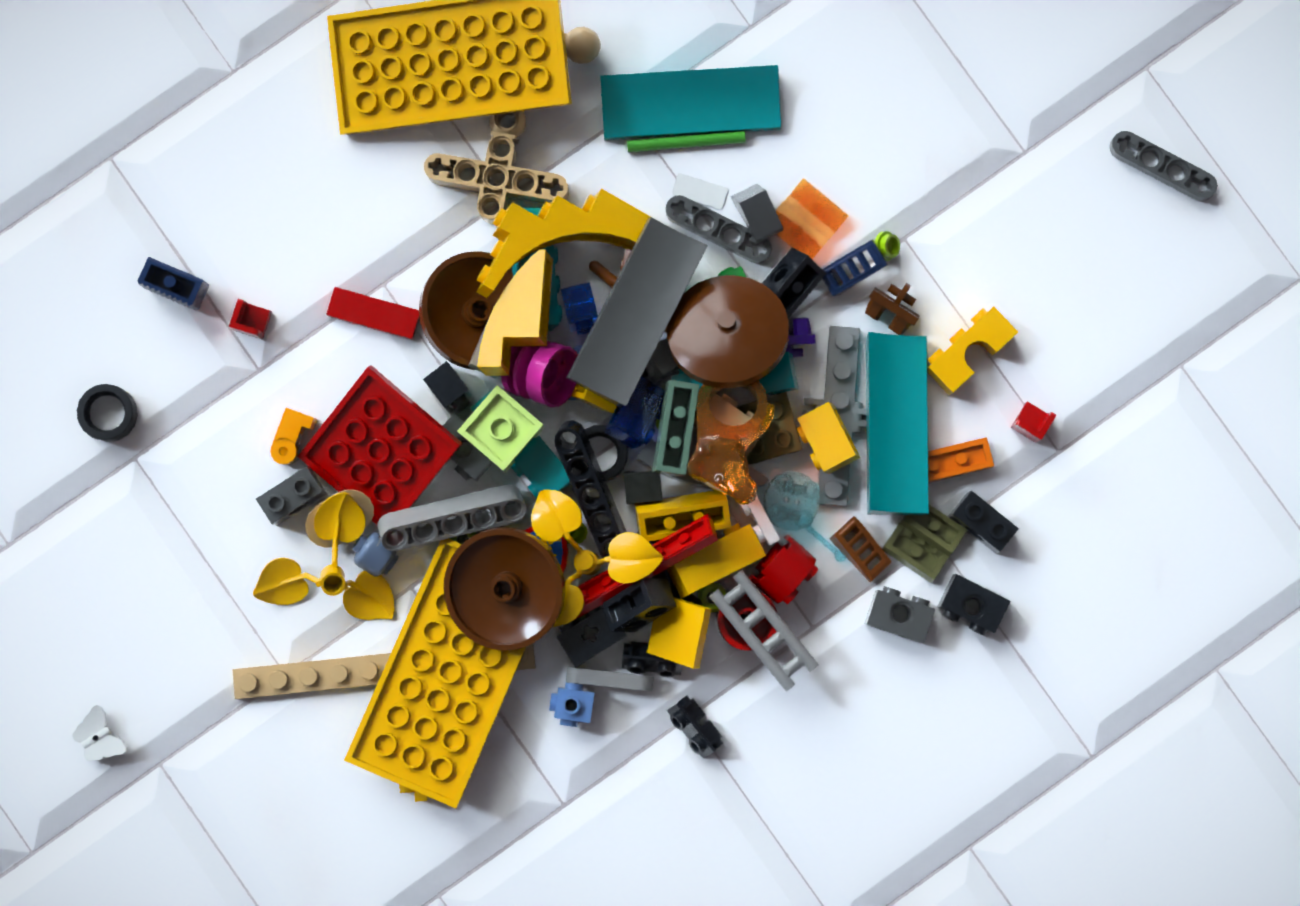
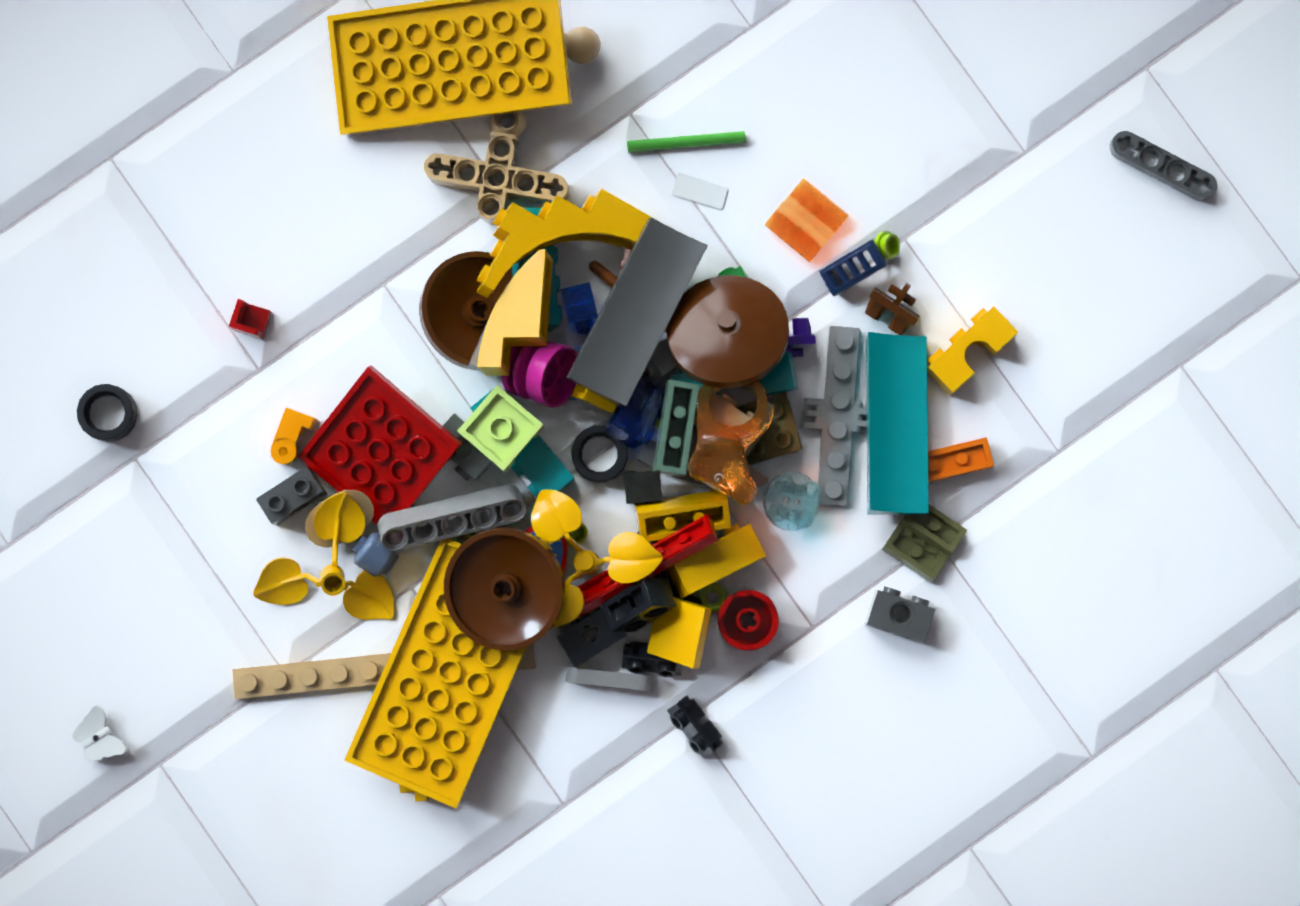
dark blue brick [137,257,209,311] -> none
red tile [326,287,420,340] -> none
black brick [423,361,473,414] -> none
medium blue brick [549,682,595,727] -> none
black beam [554,420,627,563] -> none
teal arch [600,65,781,140] -> none
dark grey beam [665,195,772,264] -> none
light grey bar [709,570,819,692] -> none
dark grey slope [730,183,783,243] -> none
white plate [738,486,780,546] -> none
red brick [749,534,819,604] -> none
black brick [762,247,827,319] -> none
clear light blue hinge [796,516,846,562] -> none
yellow brick [797,402,861,474] -> none
dark orange slope [829,516,892,582] -> none
black brick [937,574,1011,636] -> none
black brick [948,491,1019,553] -> none
red panel [1010,401,1057,443] -> none

